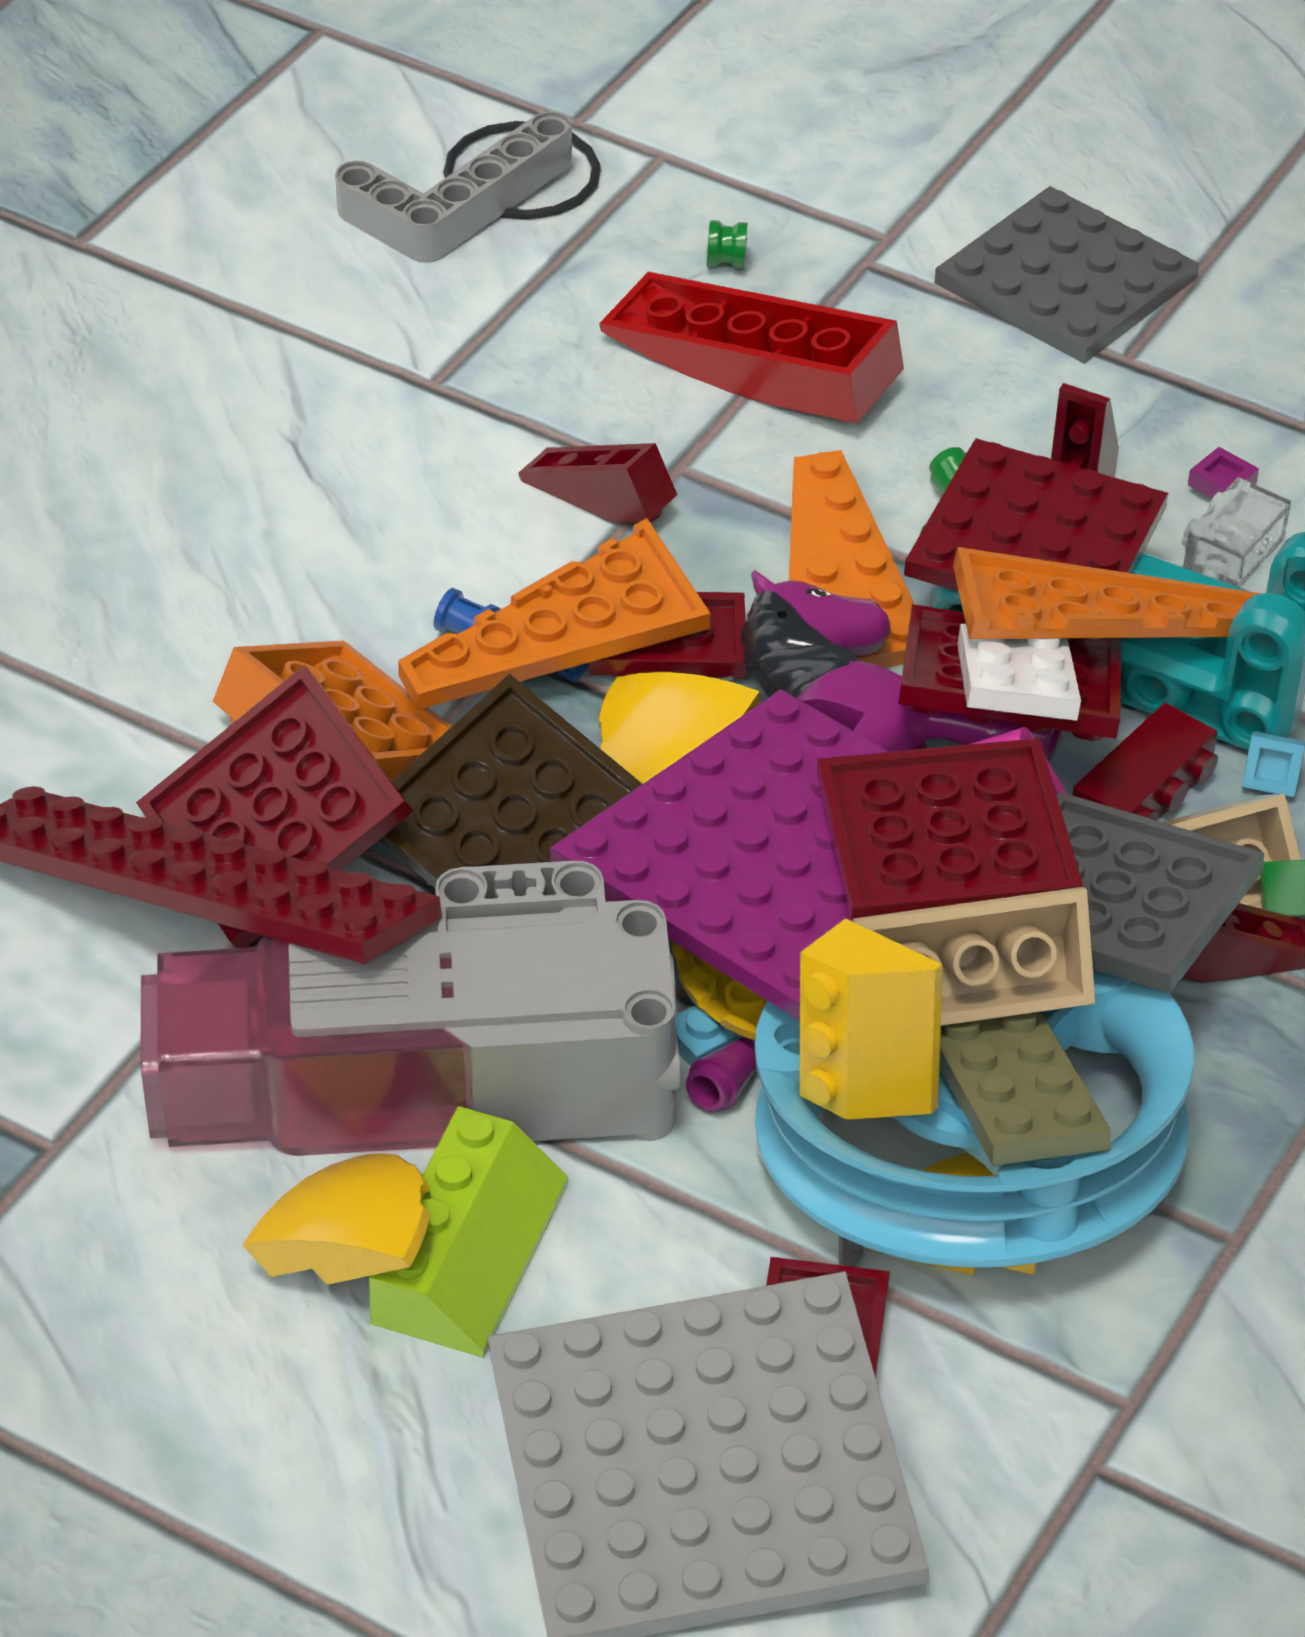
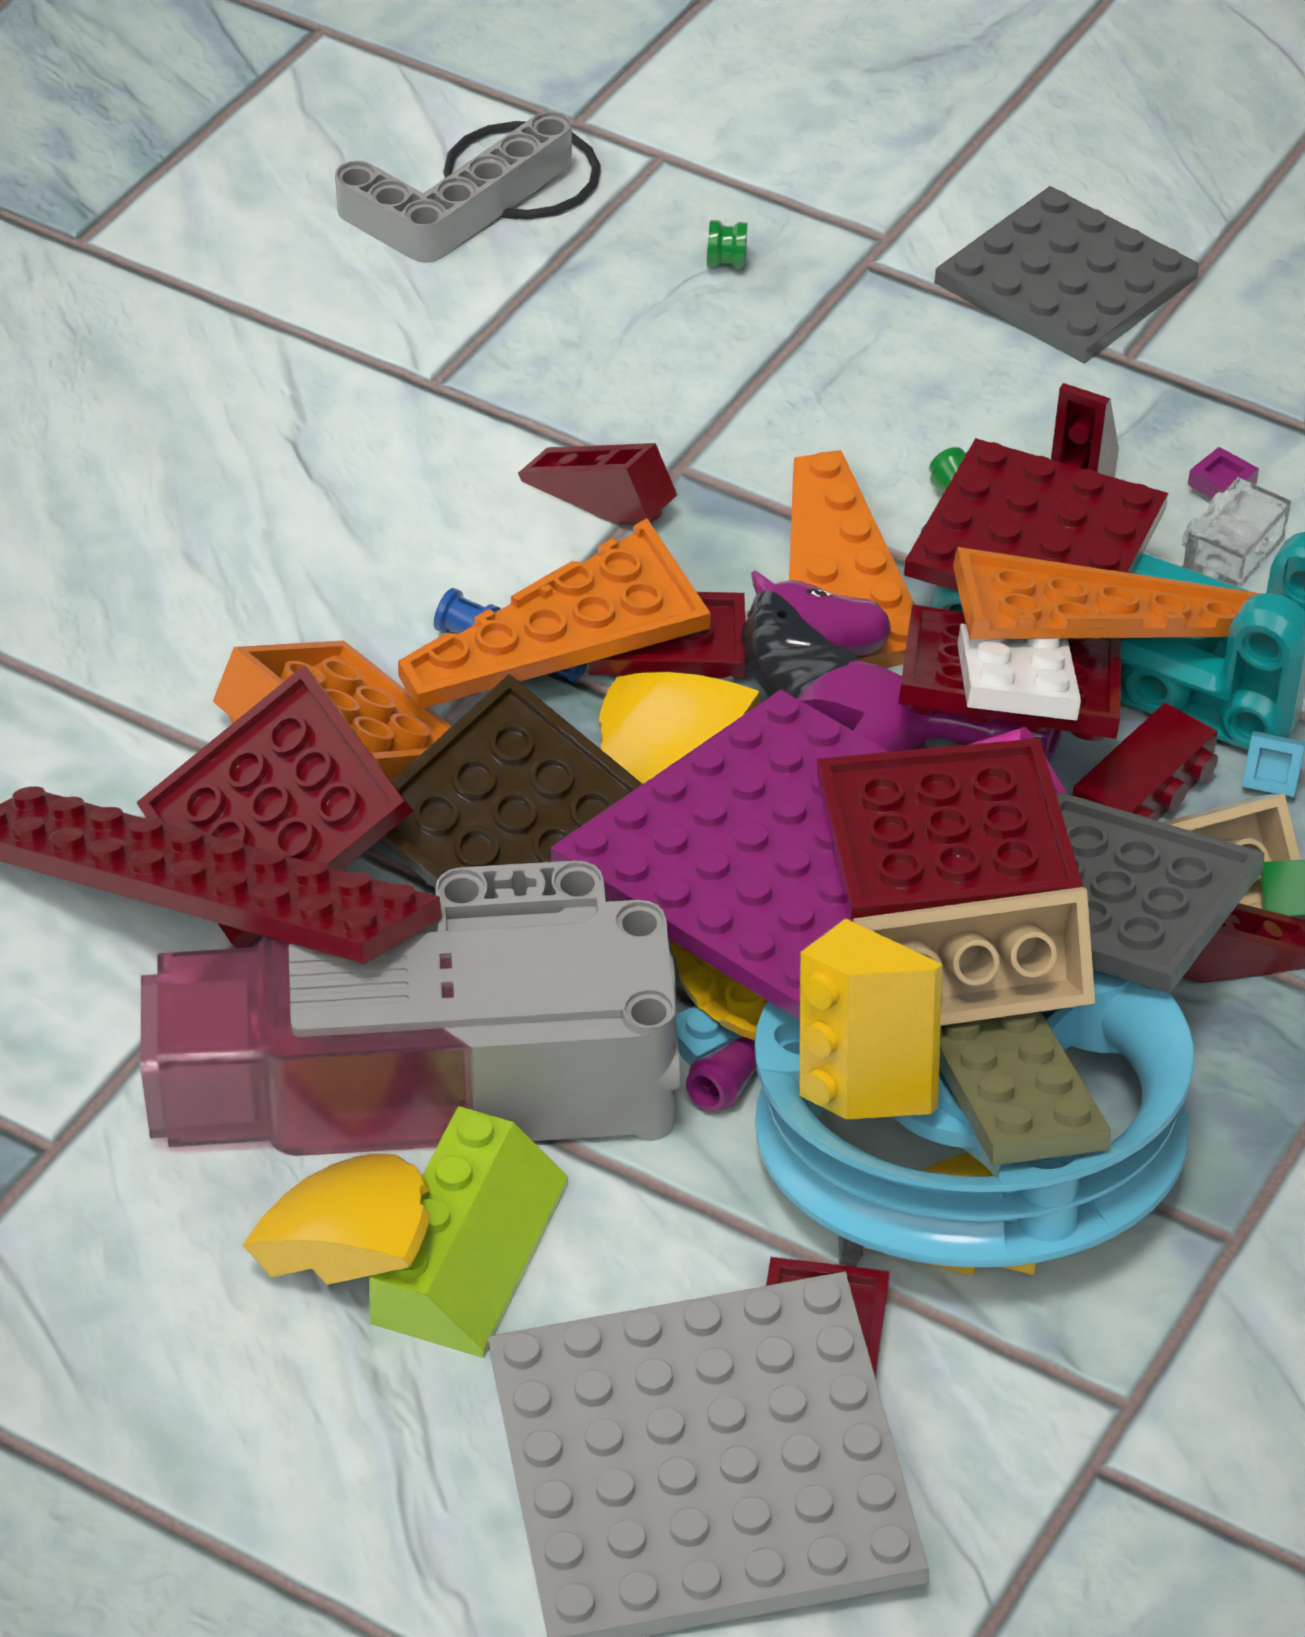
red slope [599,271,904,423] -> none

